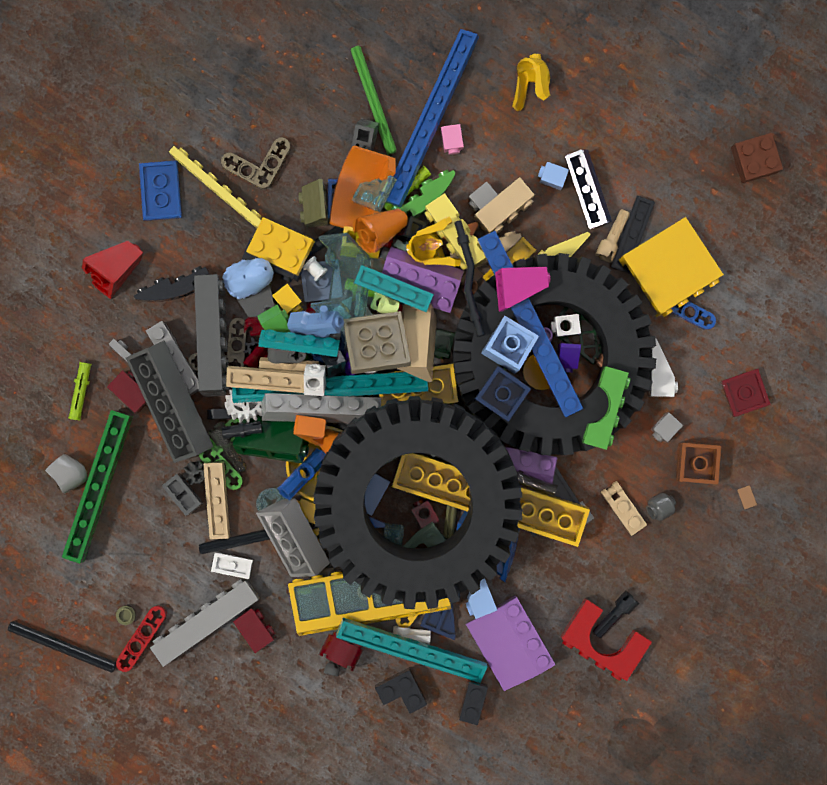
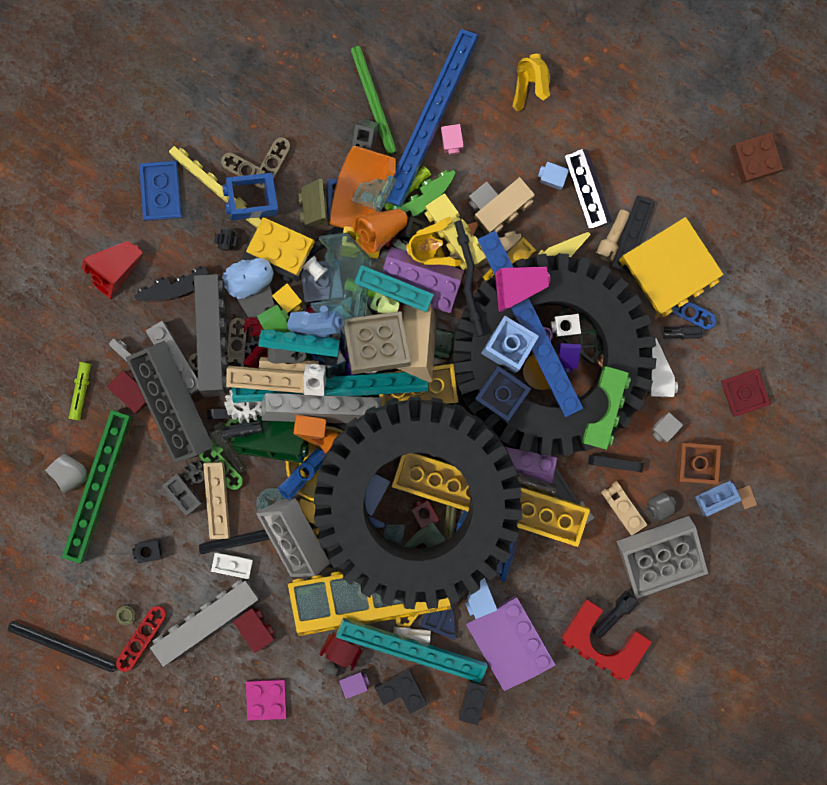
none -> black brick [132,540,163,564]
none -> black gear [214,229,238,251]
none -> blue window [222,173,278,220]
none -> dark pink plate [246,679,286,721]
none -> medium lavender brick [339,670,370,699]
none -> black beam [588,455,644,473]
none -> light grey slope [616,516,708,599]
none -> black axle [663,325,702,340]
none -> medium blue hinge [695,481,742,517]

